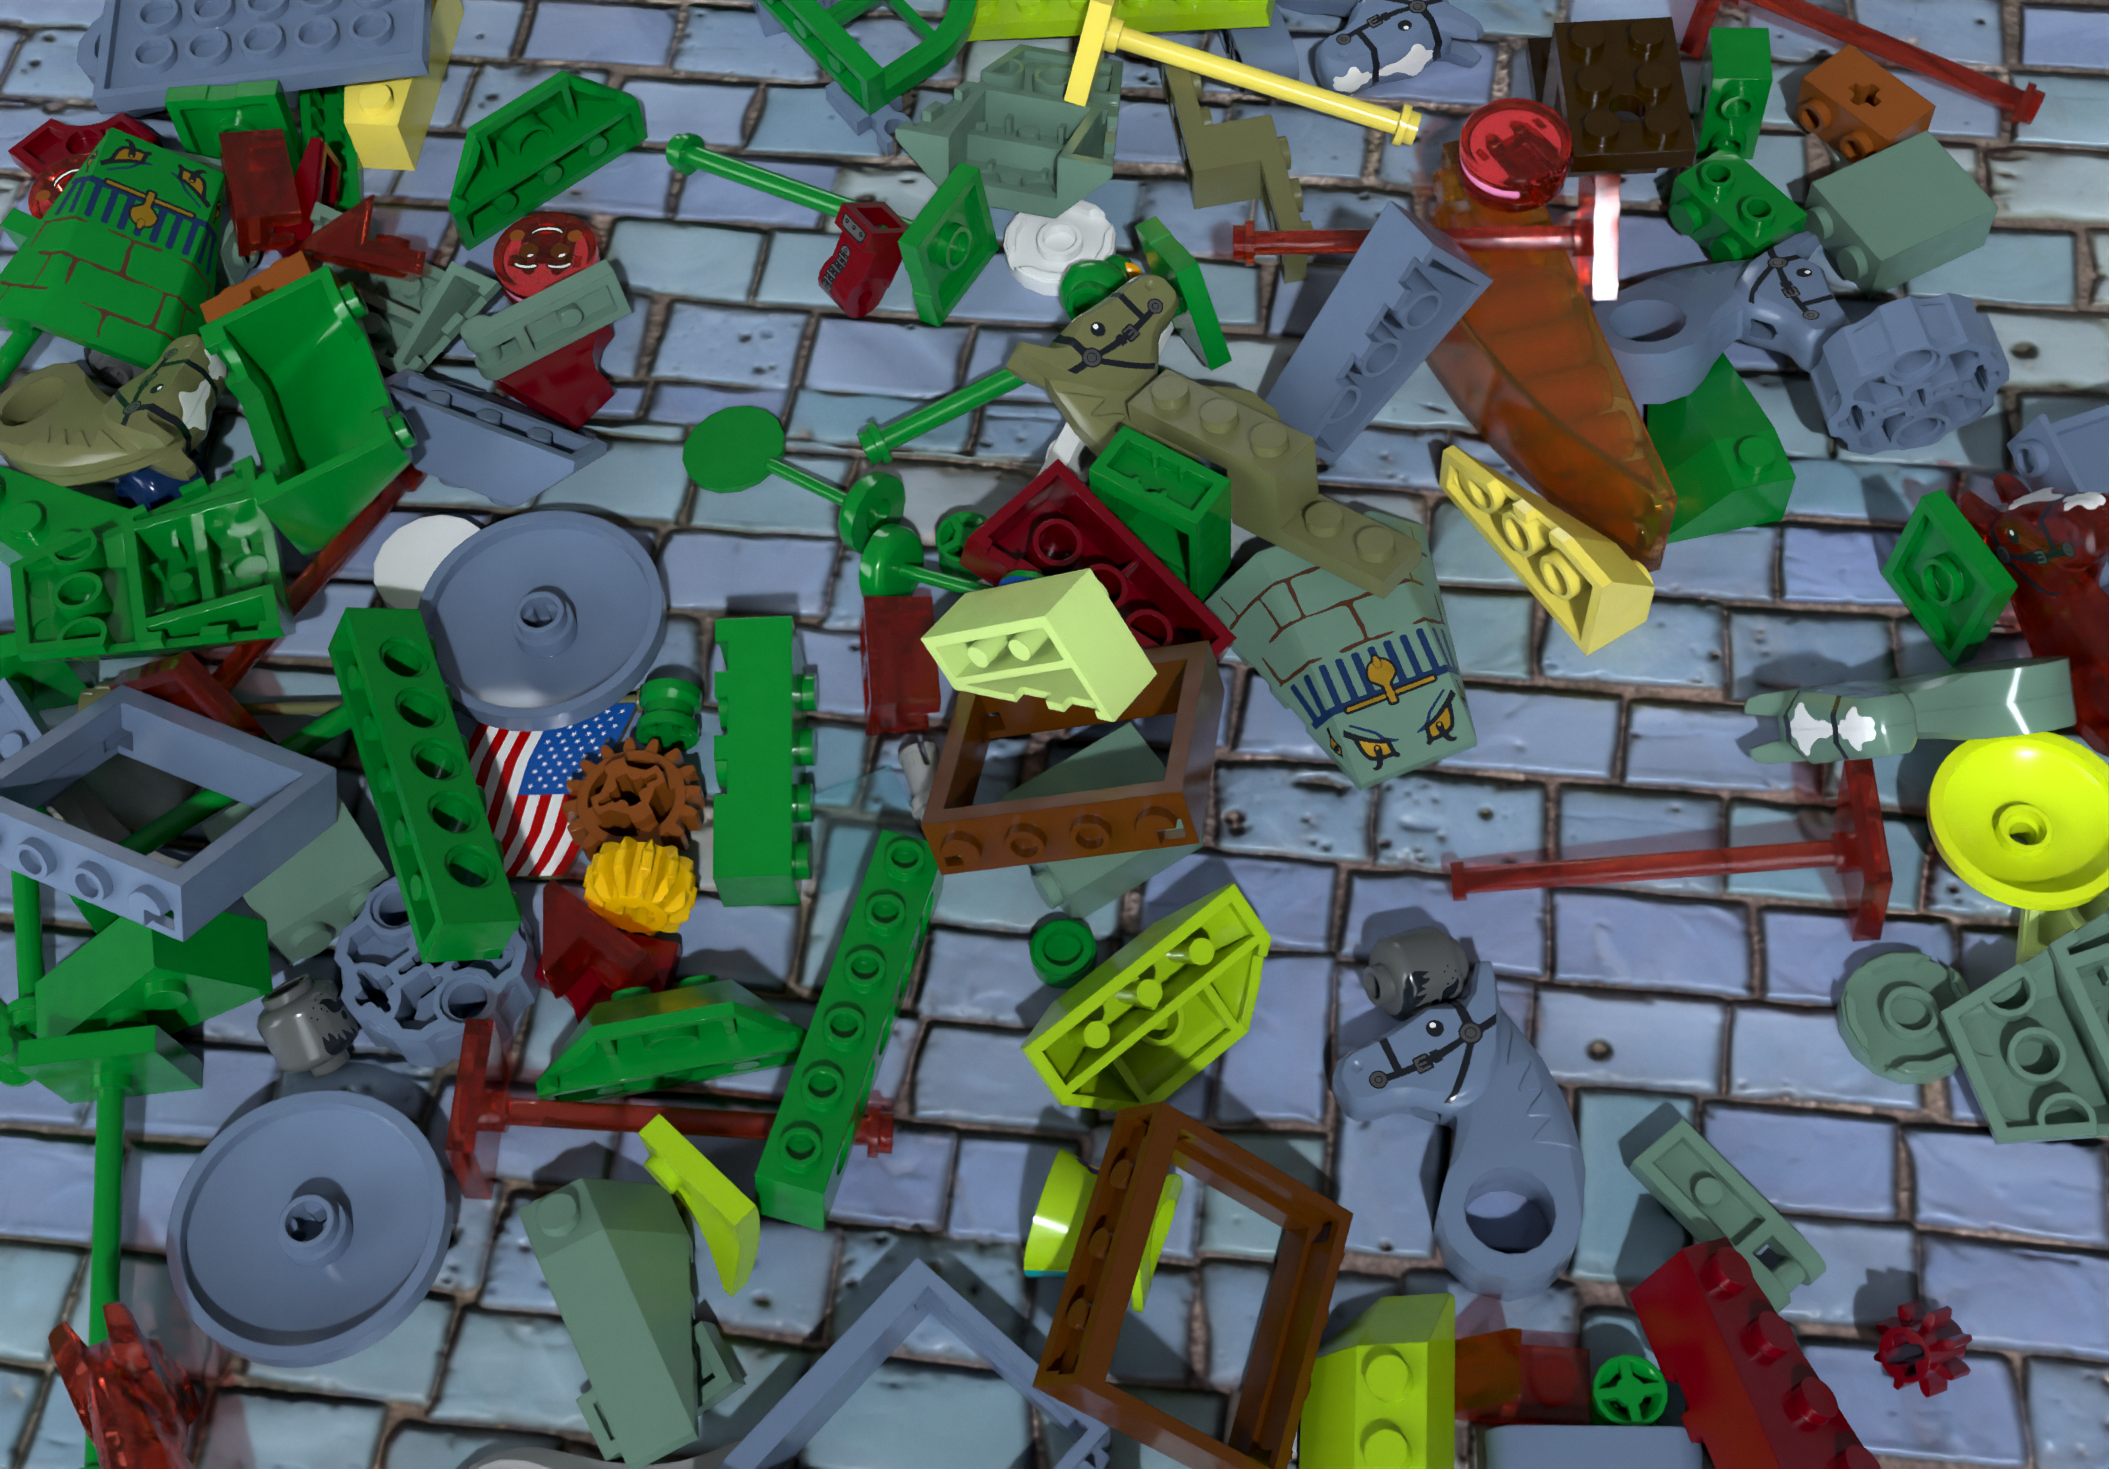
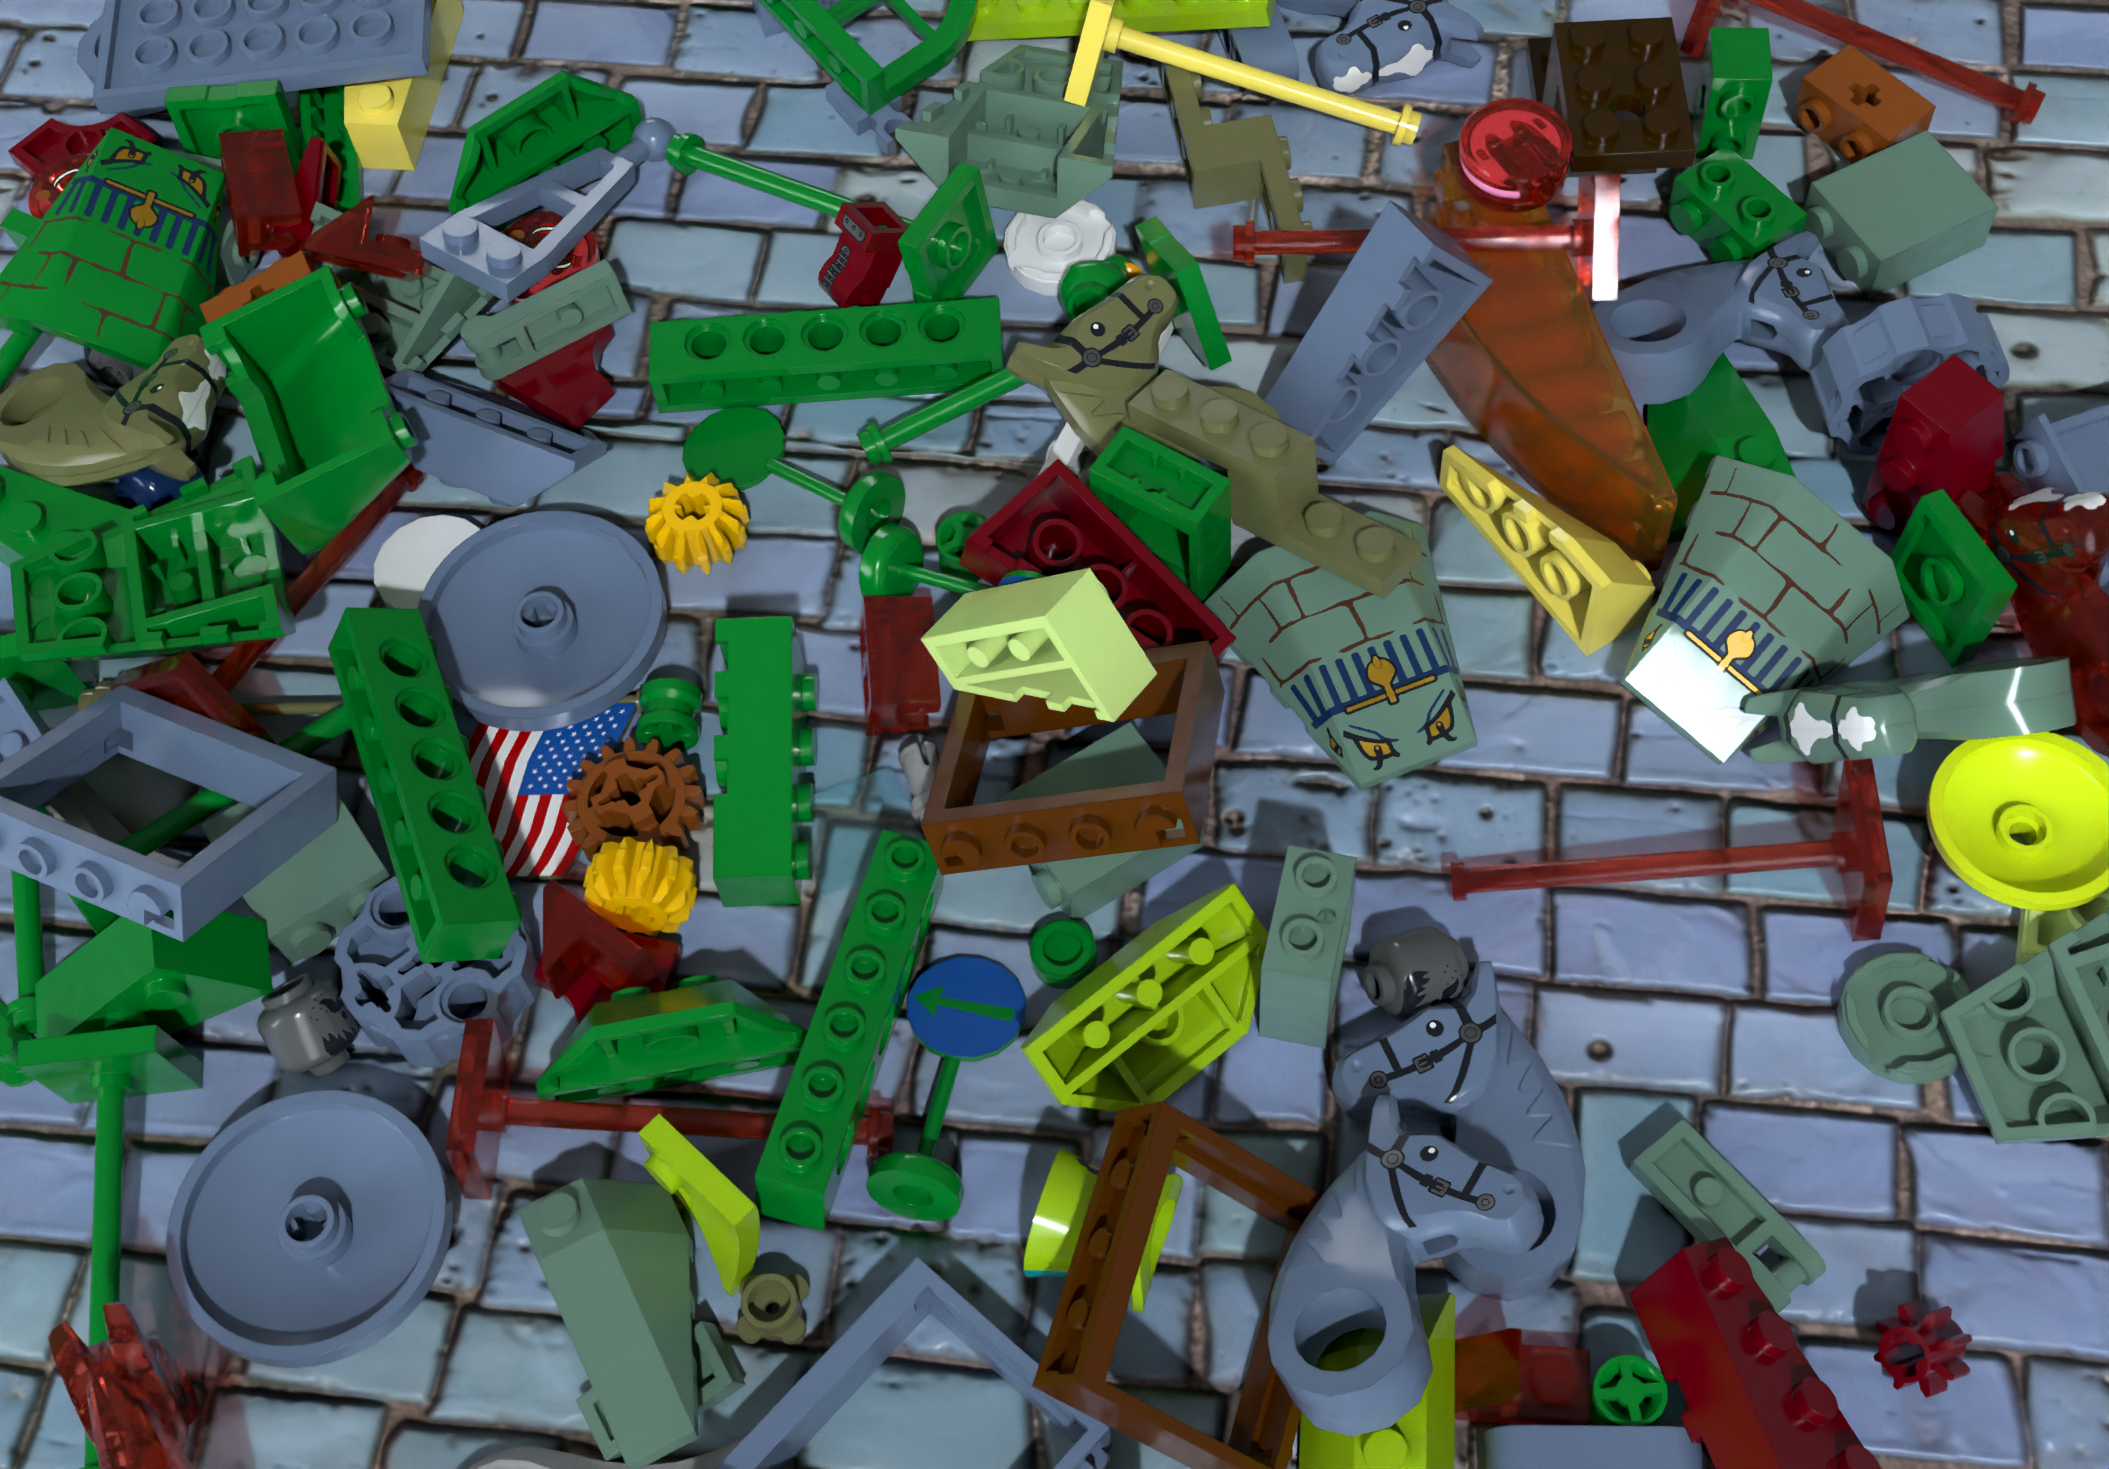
none -> sand blue plate [419,117,676,303]
none -> yellow gear [645,472,750,576]
none -> green brick [648,297,1005,414]
none -> olive plate [736,1273,810,1344]
none -> piece [865,957,1026,1222]
none -> sand green window [1259,844,1357,1049]
none -> sand blue animal [1268,1095,1544,1437]
none -> sand green wedge [1620,455,1910,765]
none -> dark red wedge [1860,354,2004,549]

